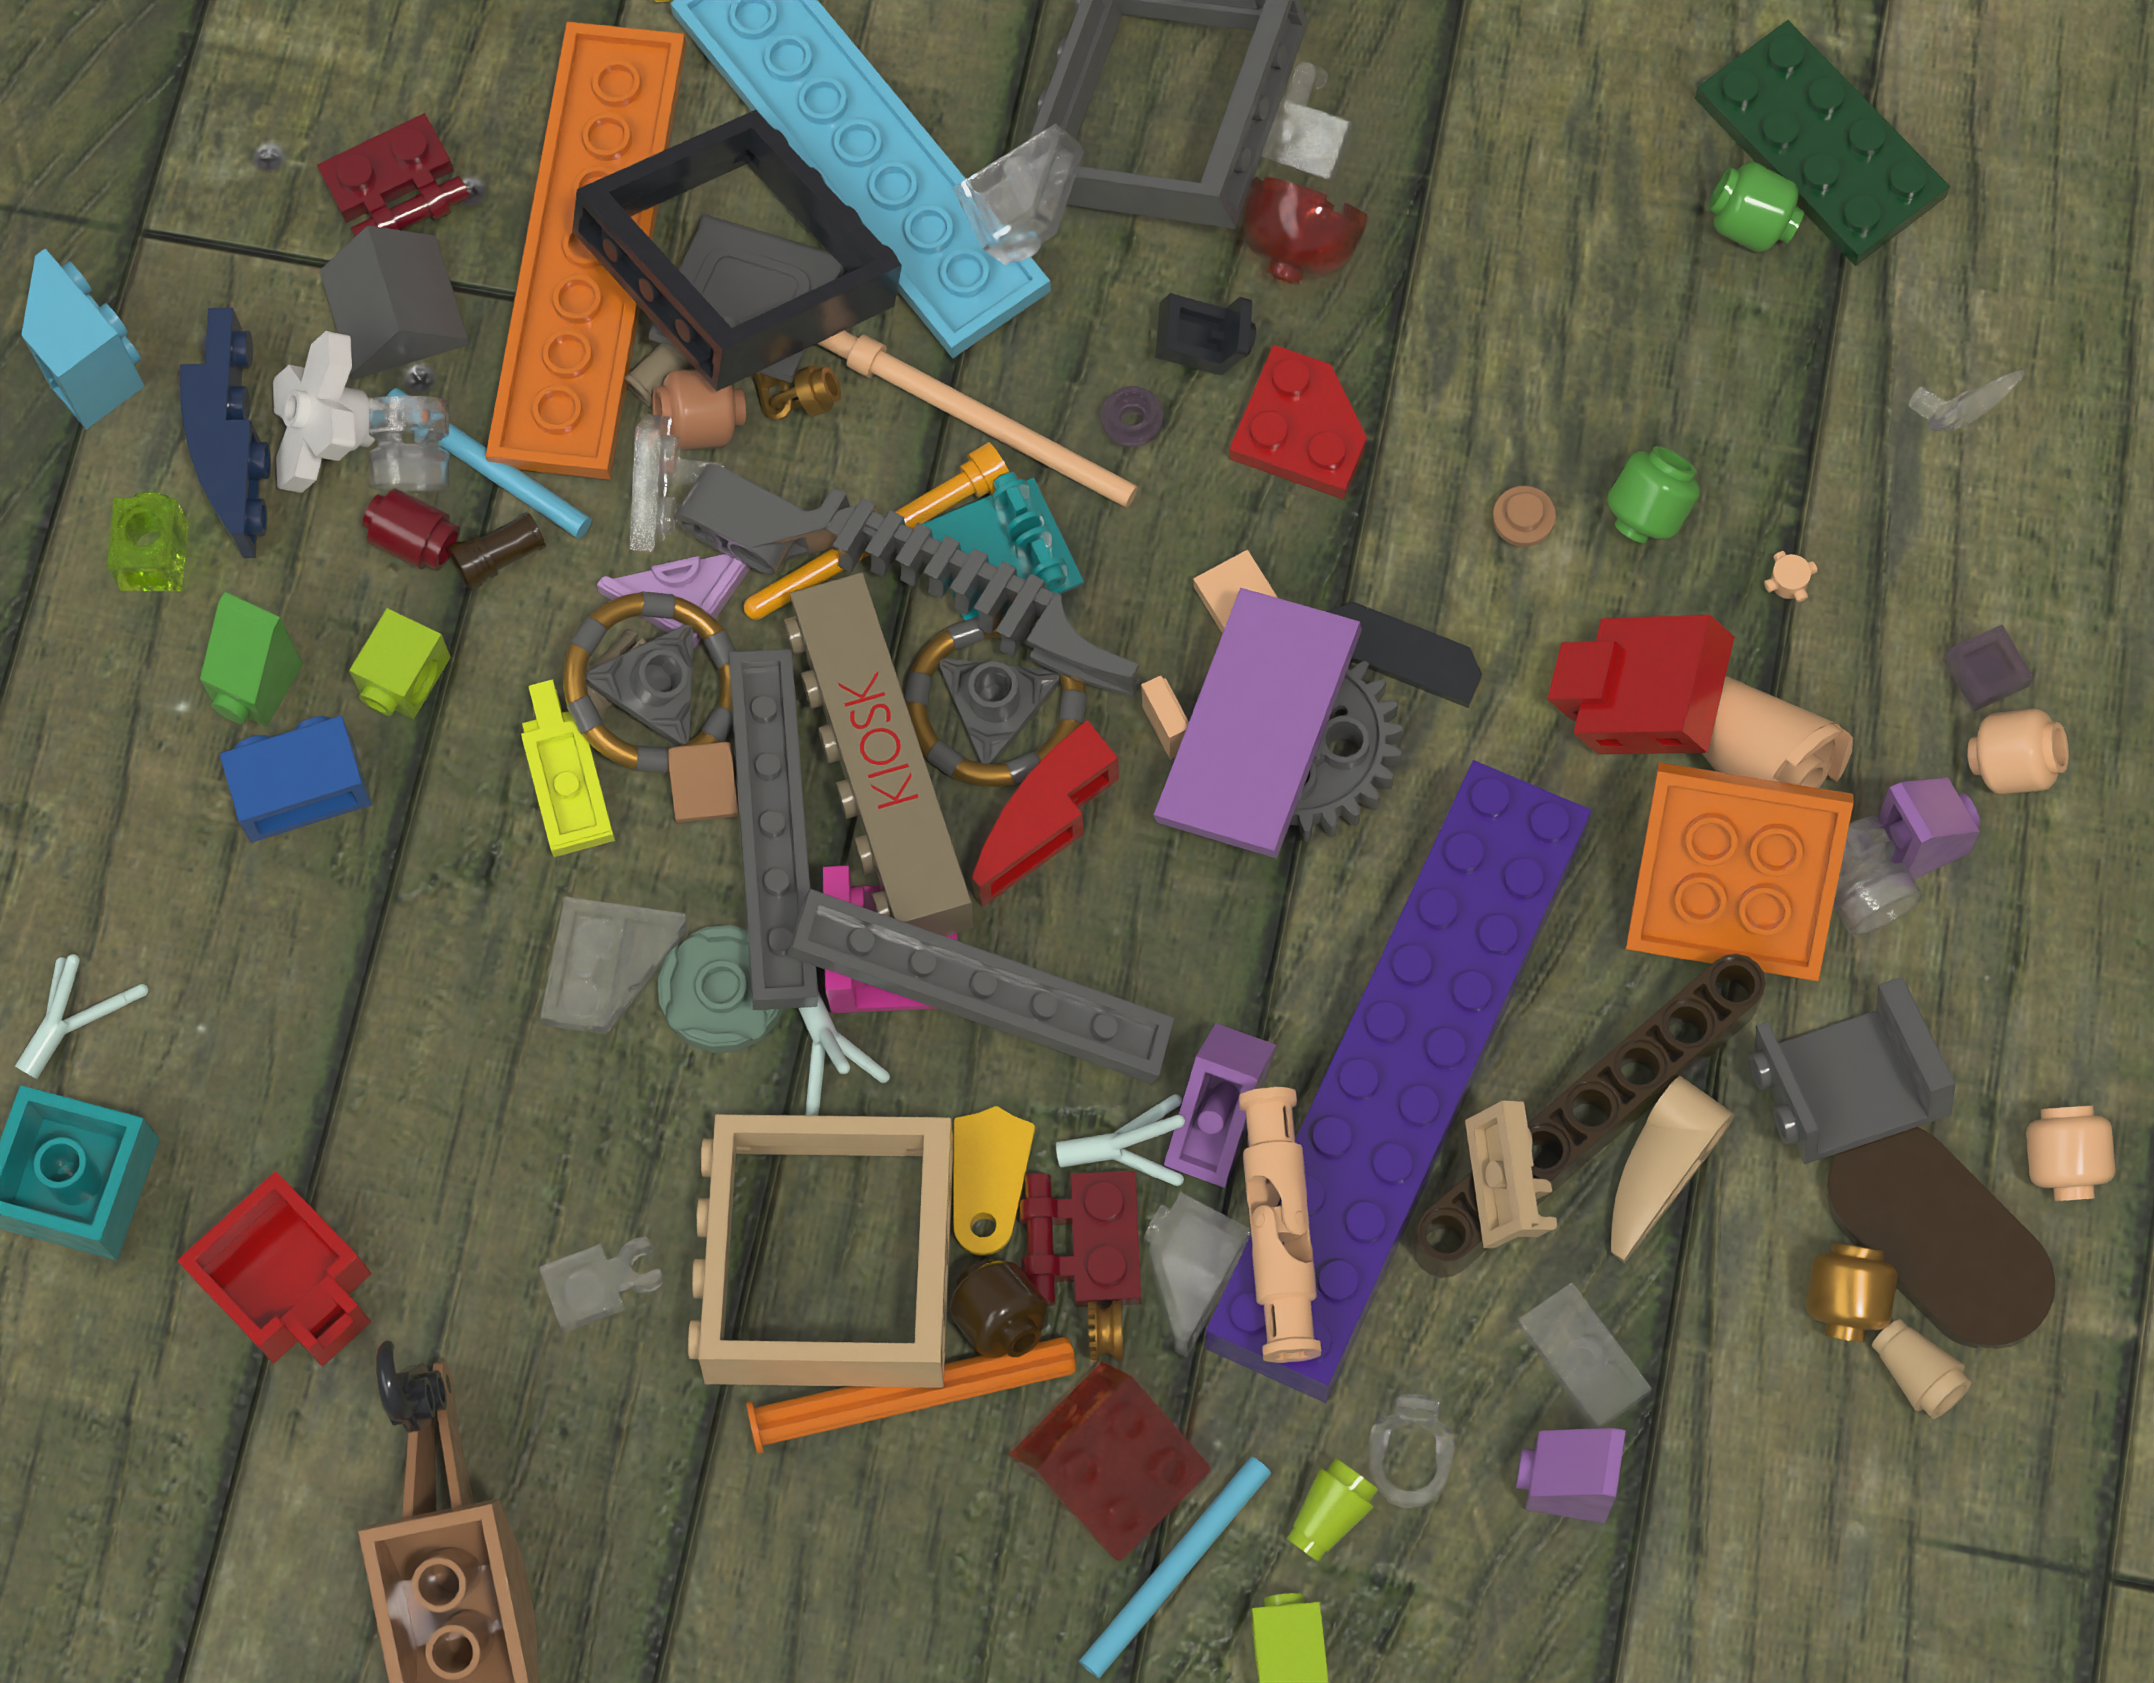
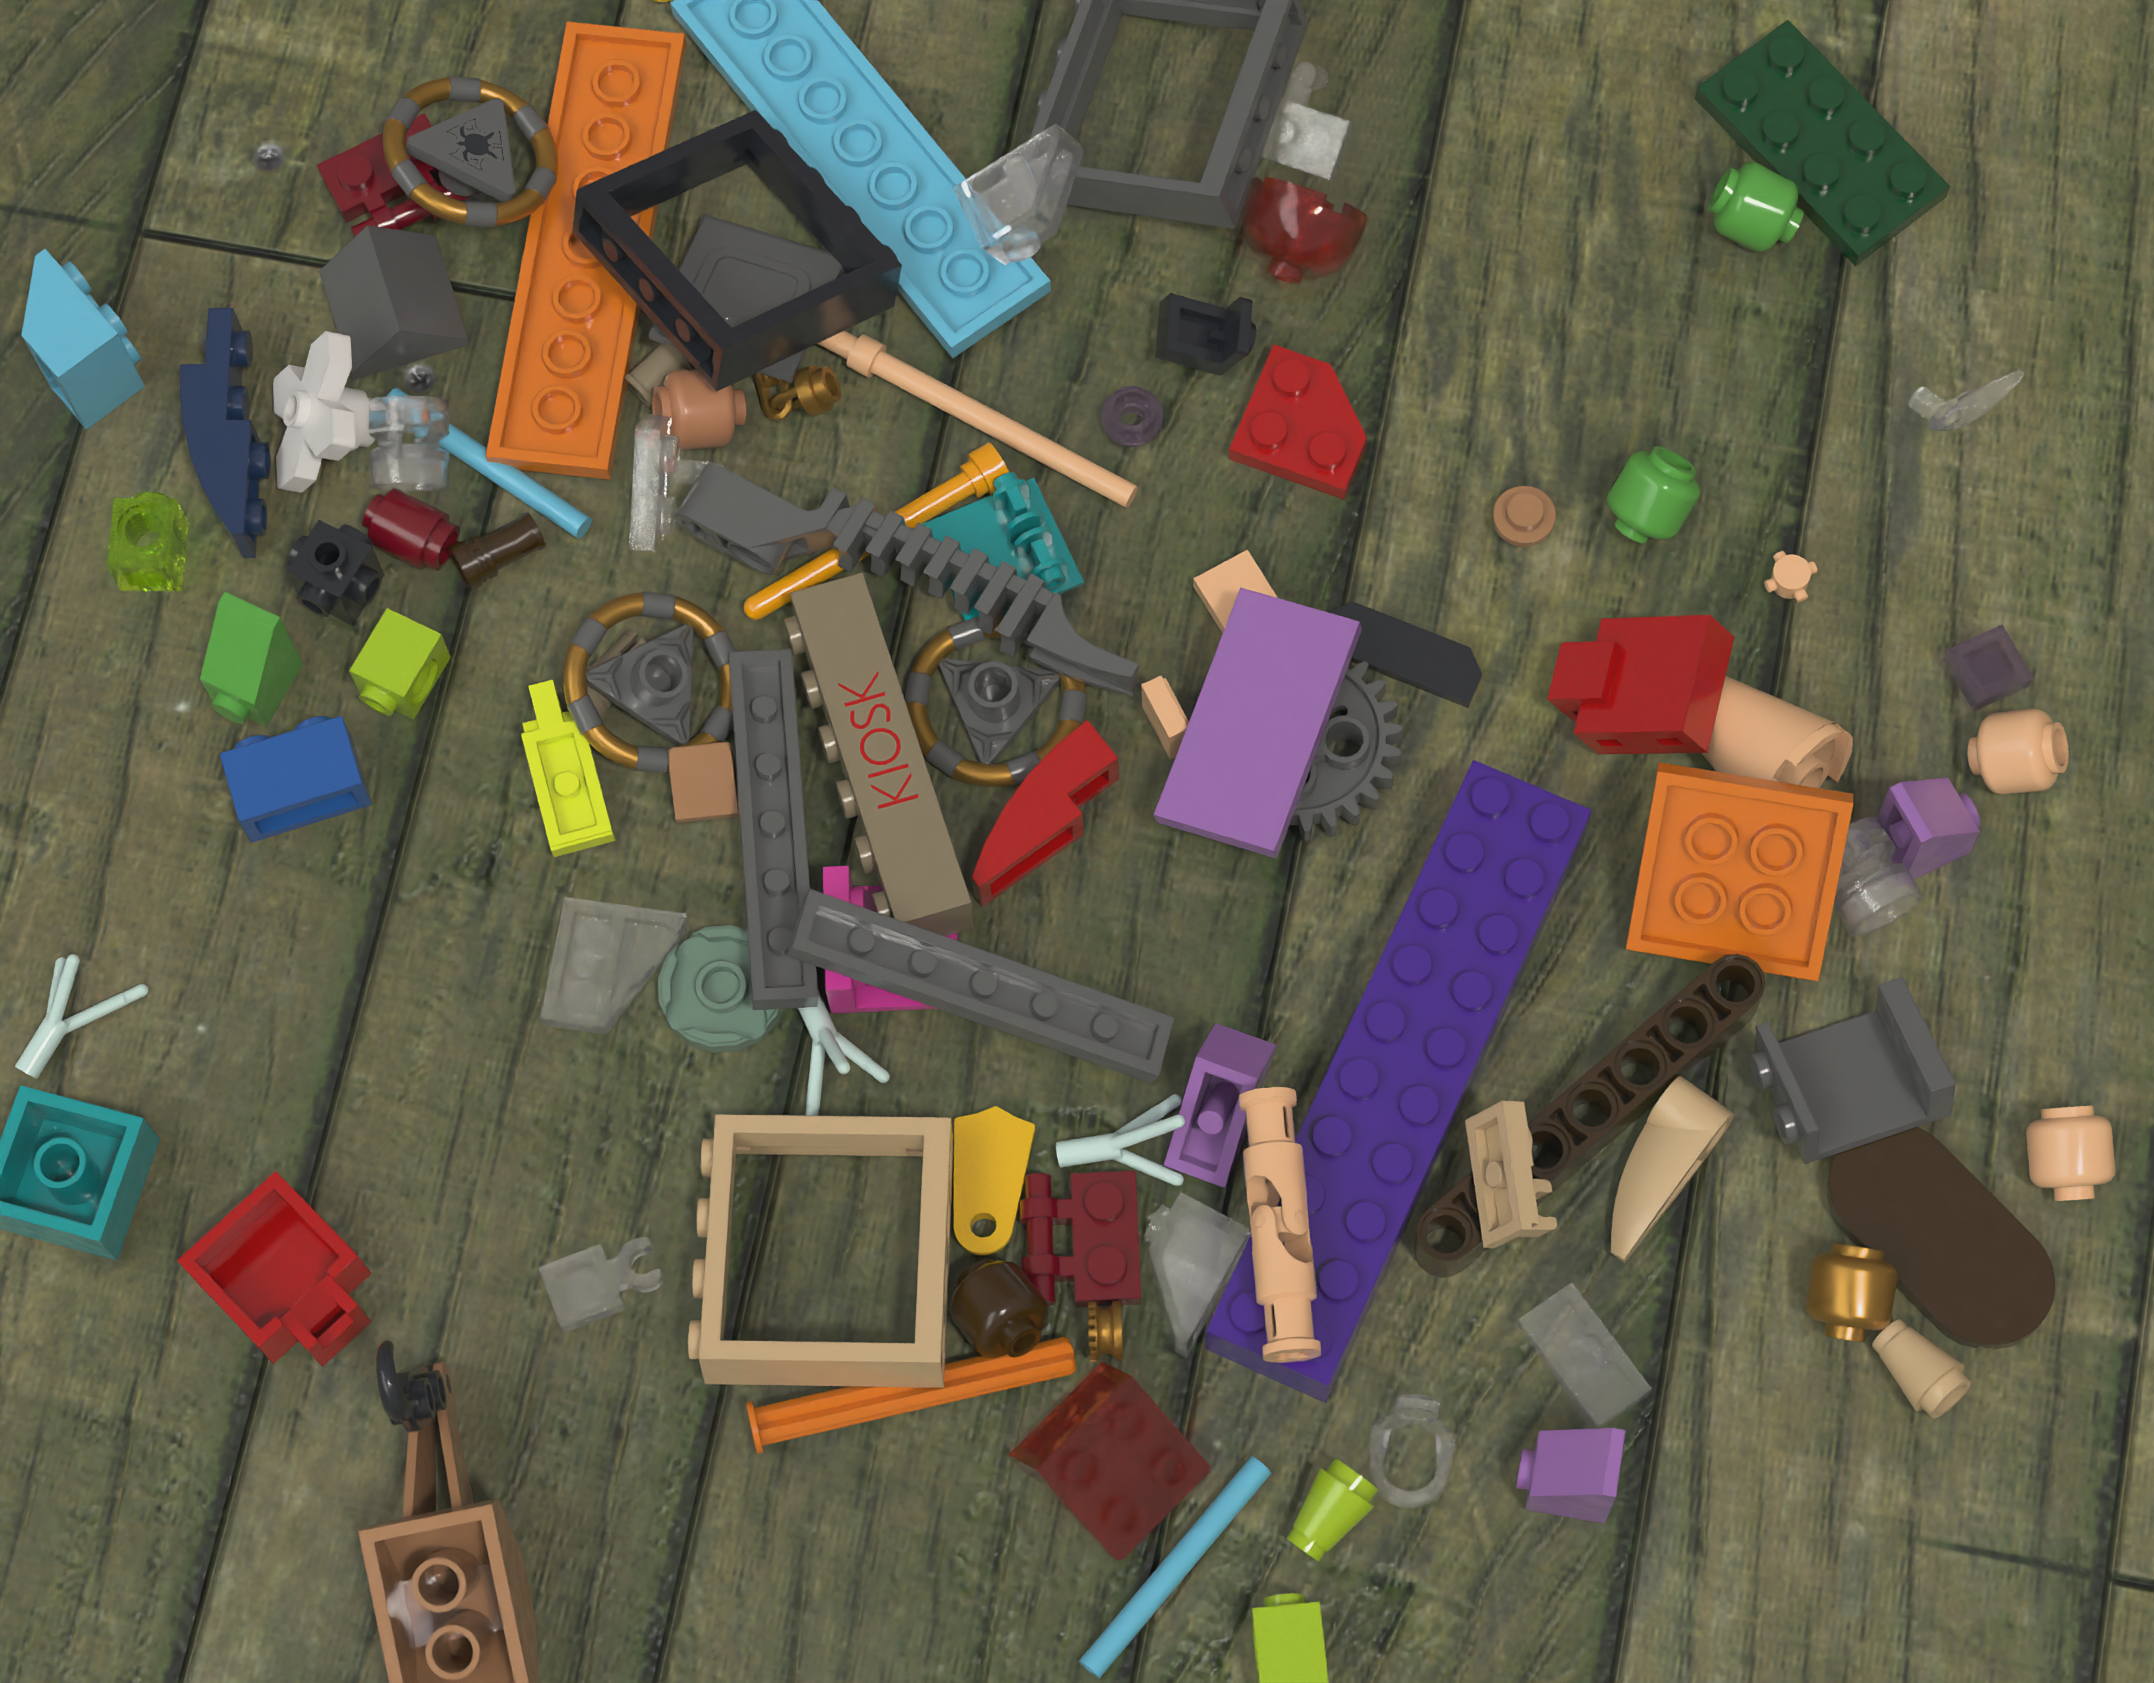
lavender tile [597,554,751,649] -> none
none -> black brick [286,520,385,626]
none -> dark grey piece [383,76,558,227]

